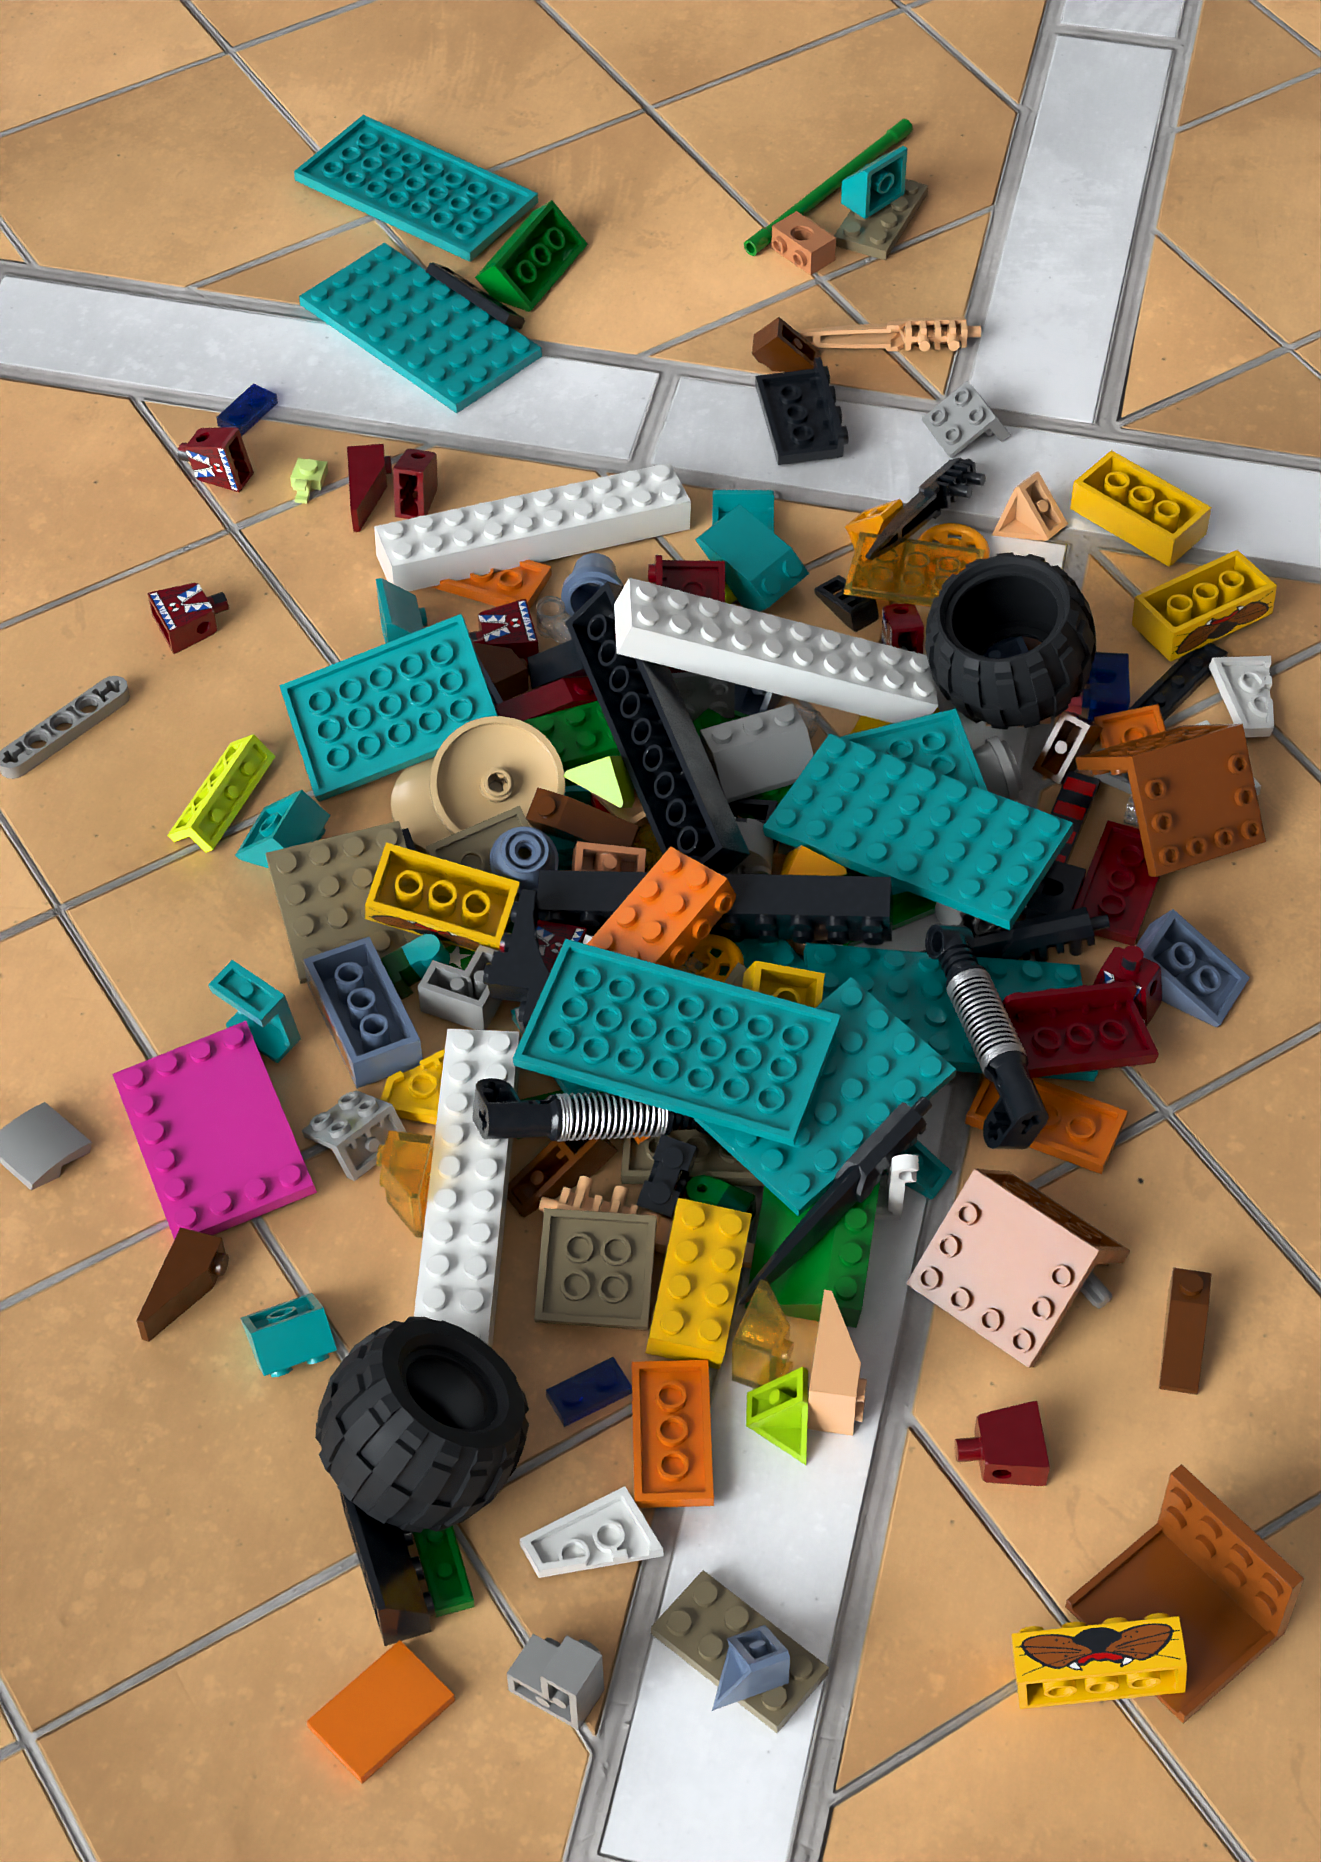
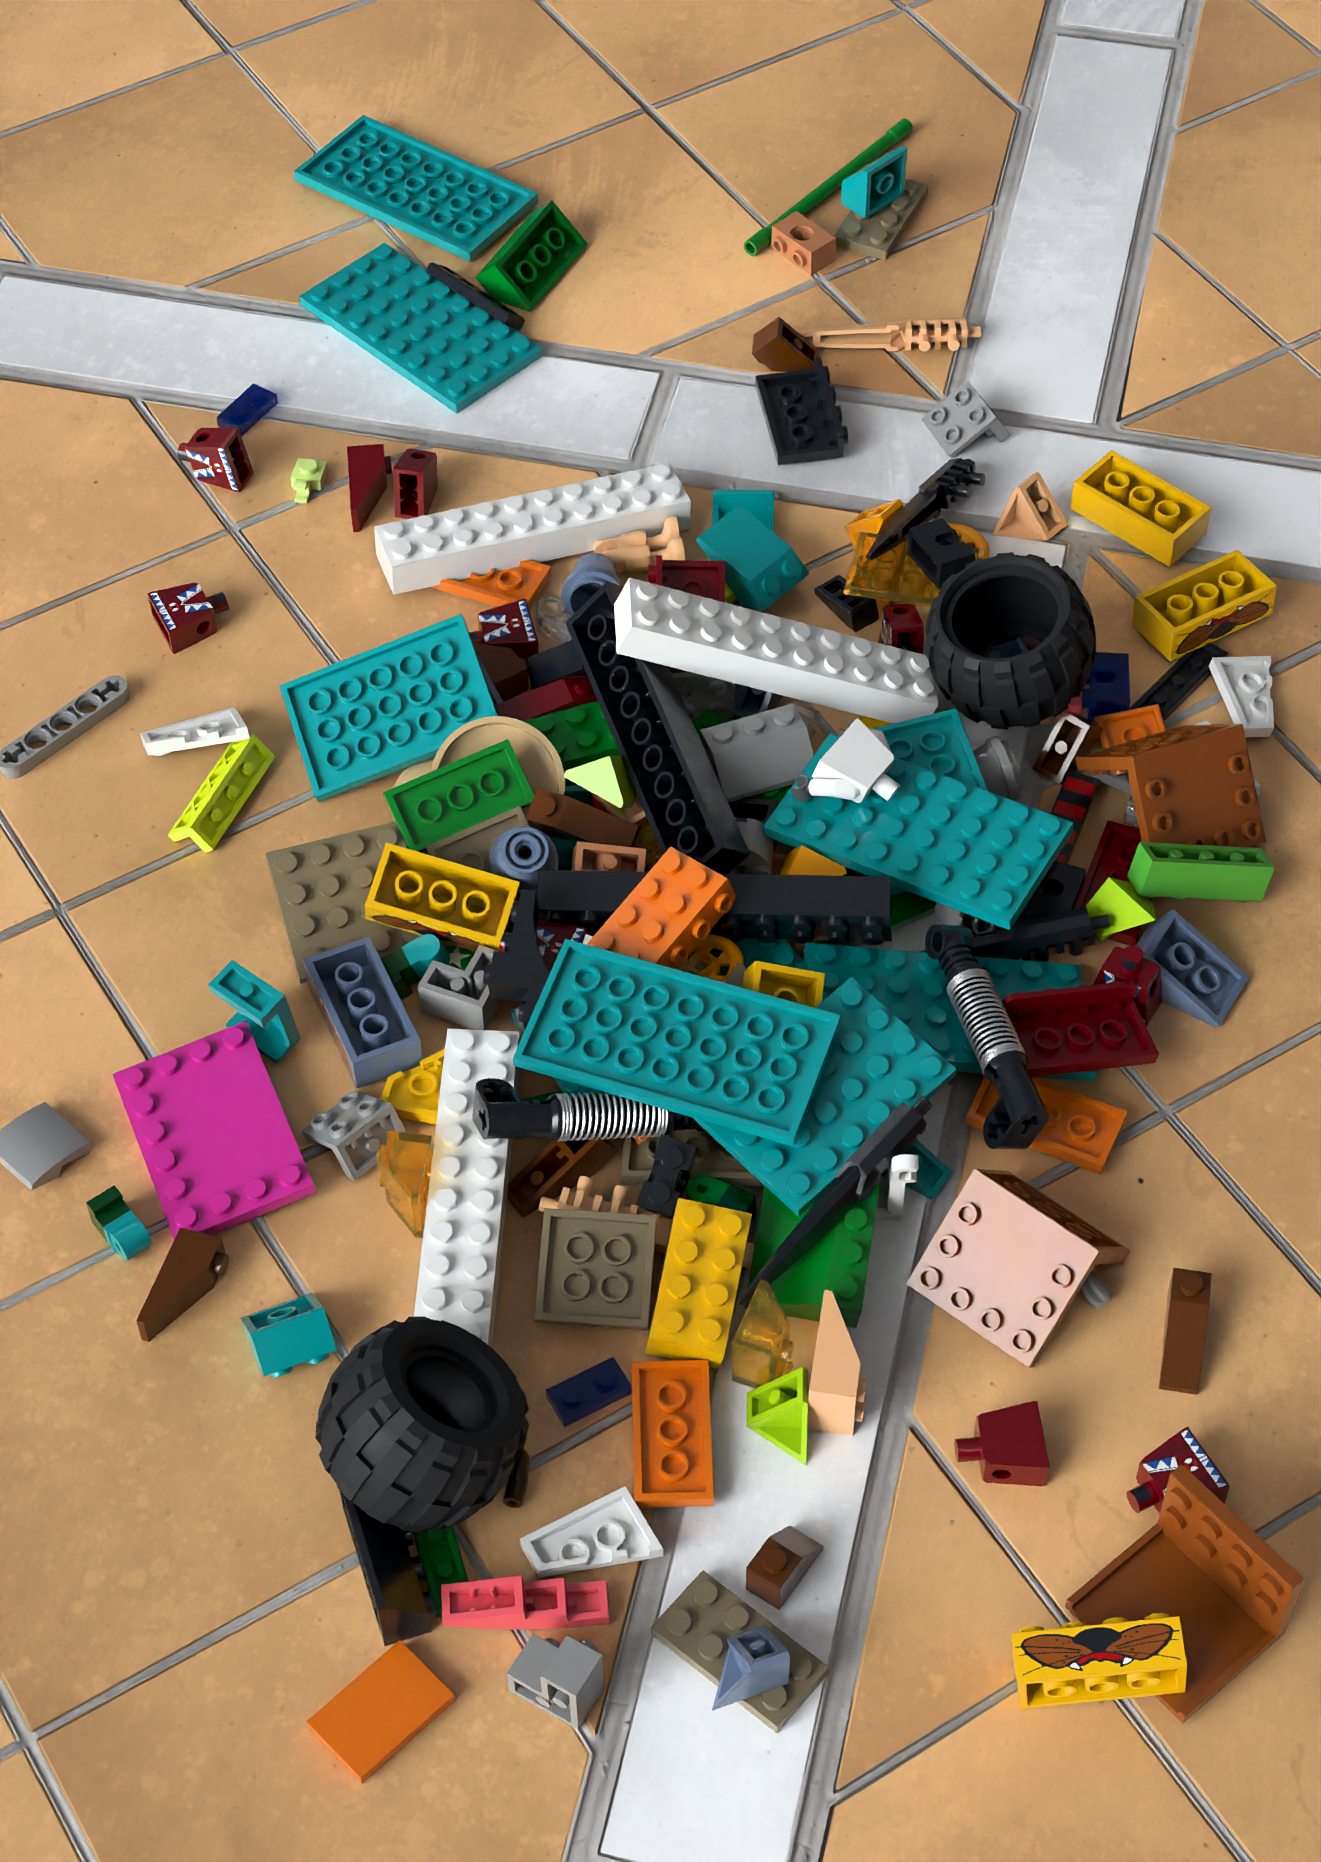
teal slope [235,789,331,868] -> none
teal slope [376,578,428,644] -> none
none -> leg [86,1185,152,1261]
none -> white wing [140,707,250,756]
none -> green plate [383,739,534,852]
none -> coral slope [441,1575,611,1629]
none -> dark brown arm [503,1449,530,1508]
none -> light nougat piece [594,516,685,573]
none -> reddish brown slope [746,1526,823,1610]
none -> white torso [790,718,900,803]
none -> black brick [907,518,976,589]
none -> lime slope [1086,877,1156,941]
none -> bright green brick [1127,842,1275,902]
none -> torso [1127,1427,1230,1514]

